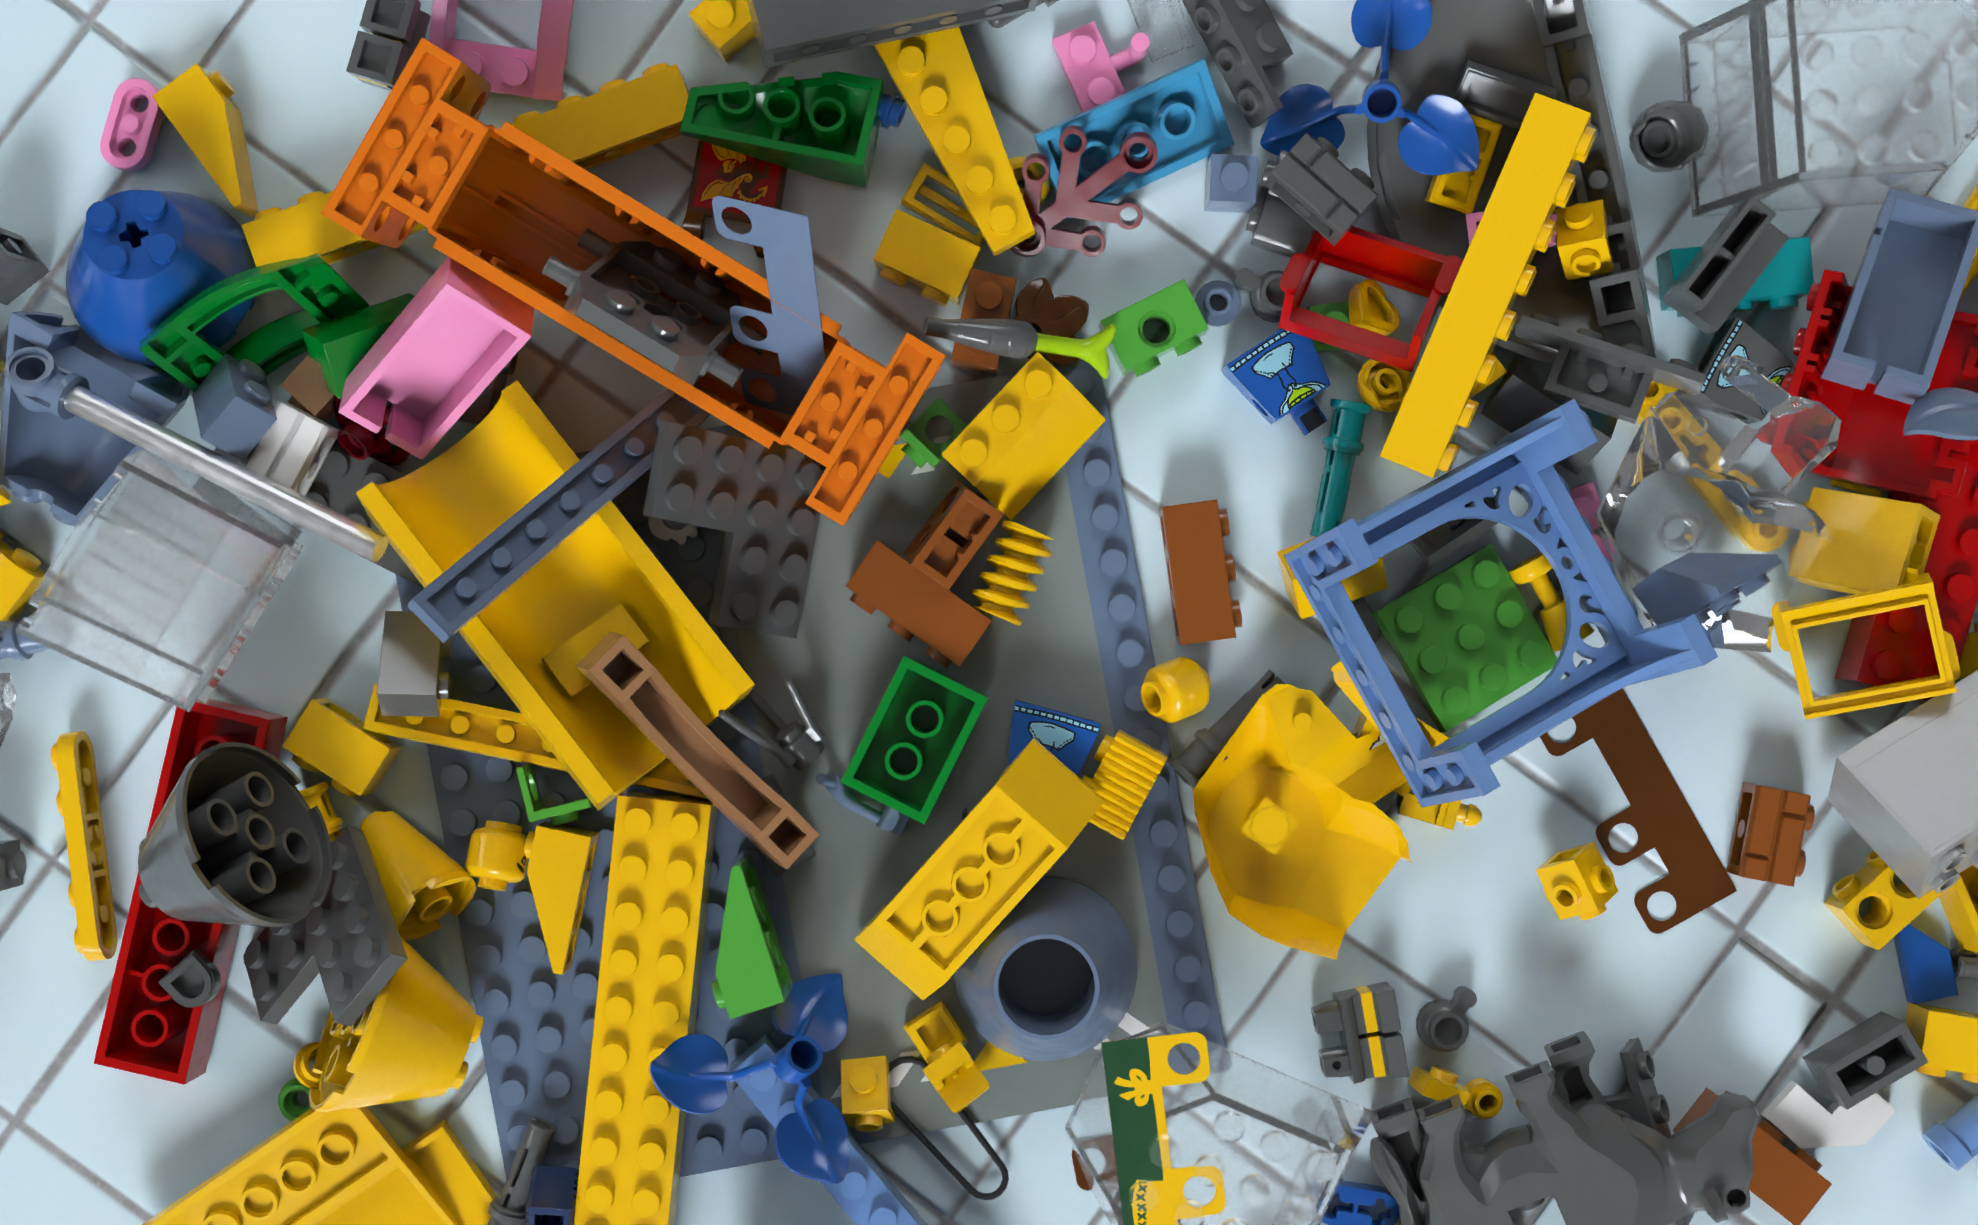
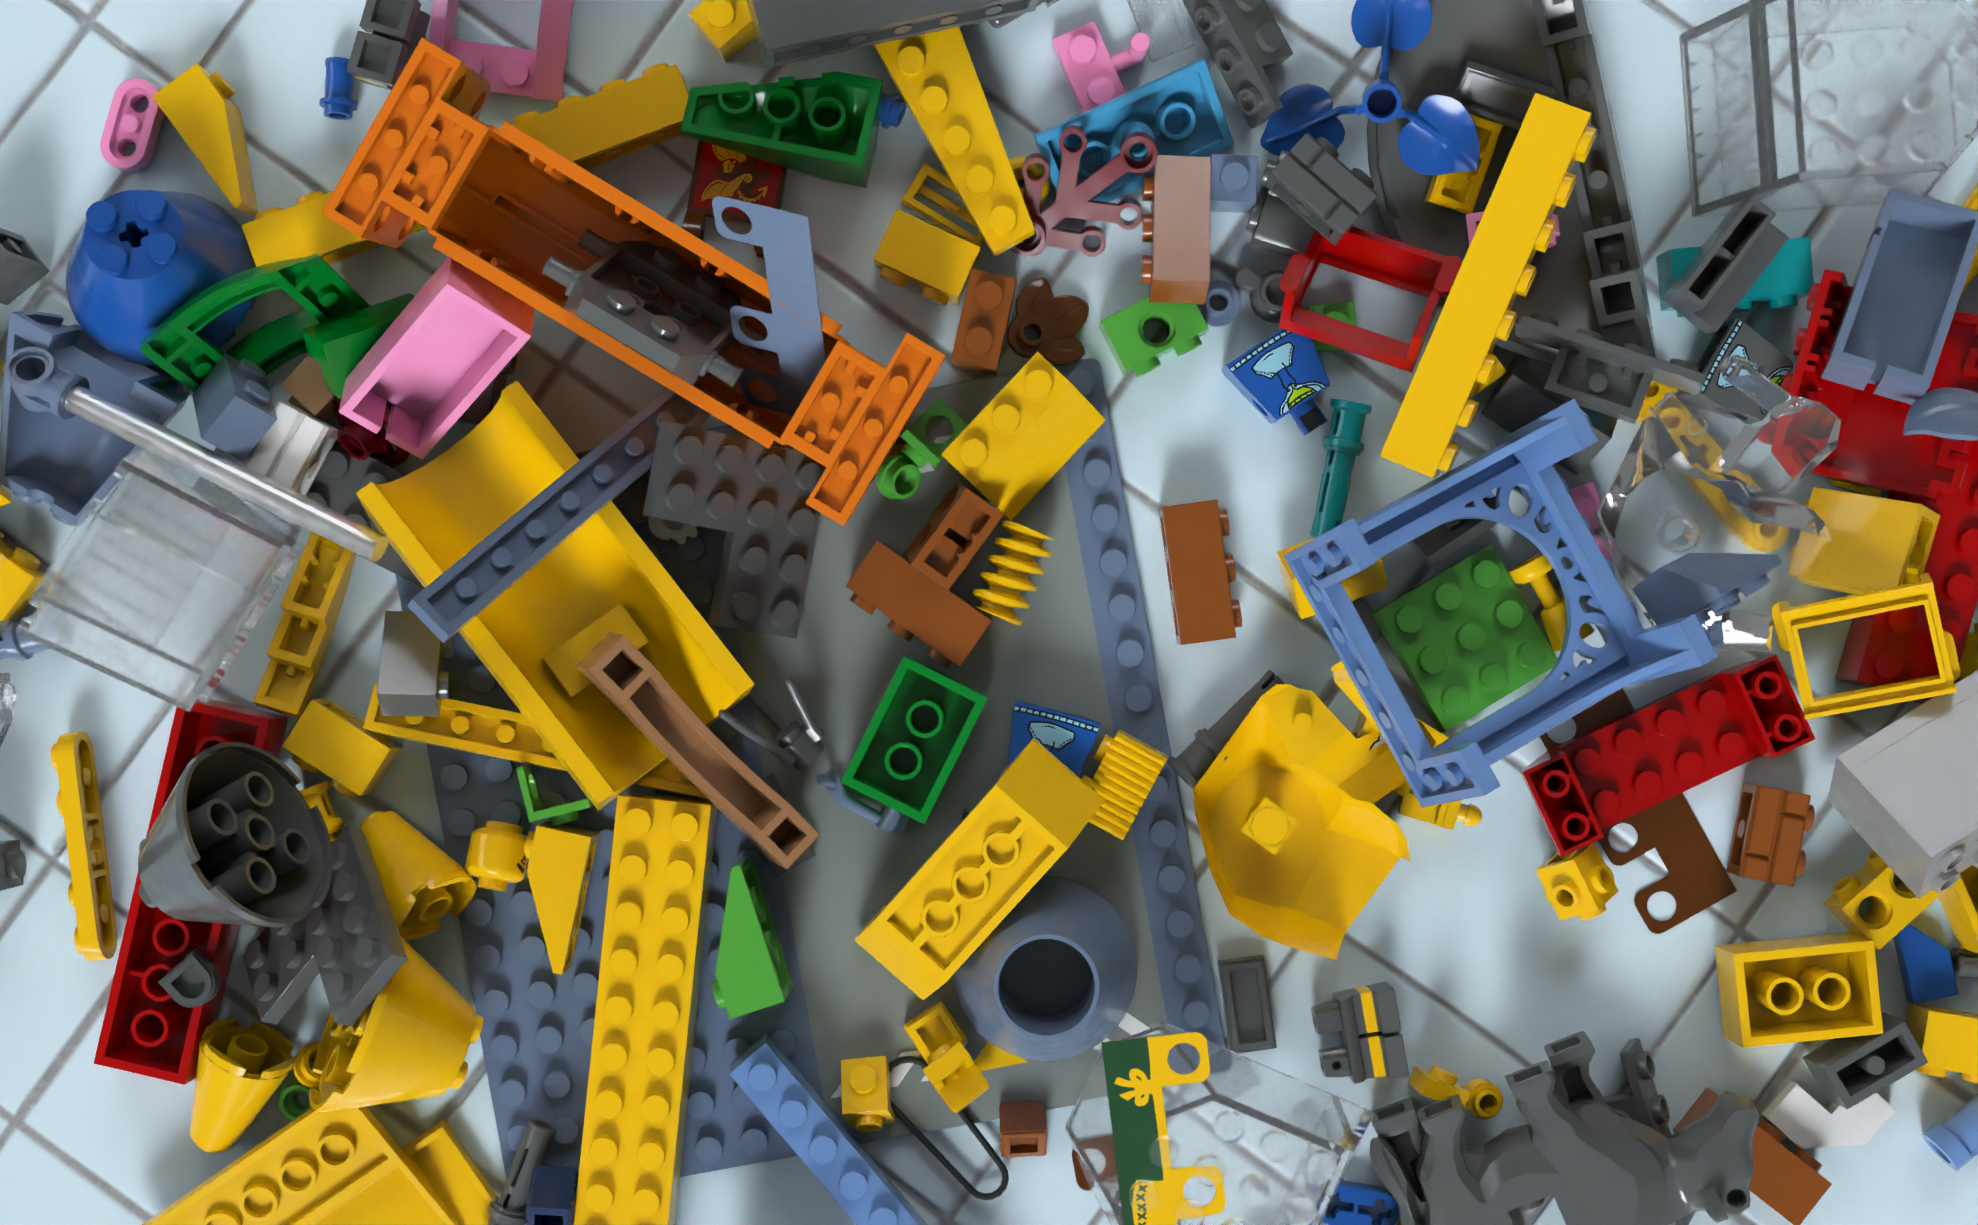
blue plant [649,973,850,1184] -> none
dark grey piece [923,317,1116,380] -> none
yellow head [1141,656,1211,723] -> none
yellow tile [1348,279,1400,336] -> none
yellow plate [1357,359,1412,412] -> none
dark grey piece [1416,986,1477,1052] -> none
yellow bracket [1555,199,1613,280] -> none
dark grey hair [1629,100,1709,172] -> none
none -> yellow cone [190,1018,295,1153]
none -> yellow slope [253,532,357,719]
none -> blue pin [319,57,358,120]
none -> bright green plate [877,454,921,499]
none -> dark orange slope [999,1101,1047,1158]
none -> brick [1141,155,1211,304]
none -> dark grey tile [1217,955,1277,1054]
none -> red slope [1520,654,1815,857]
none -> yellow brick [1715,932,1883,1048]

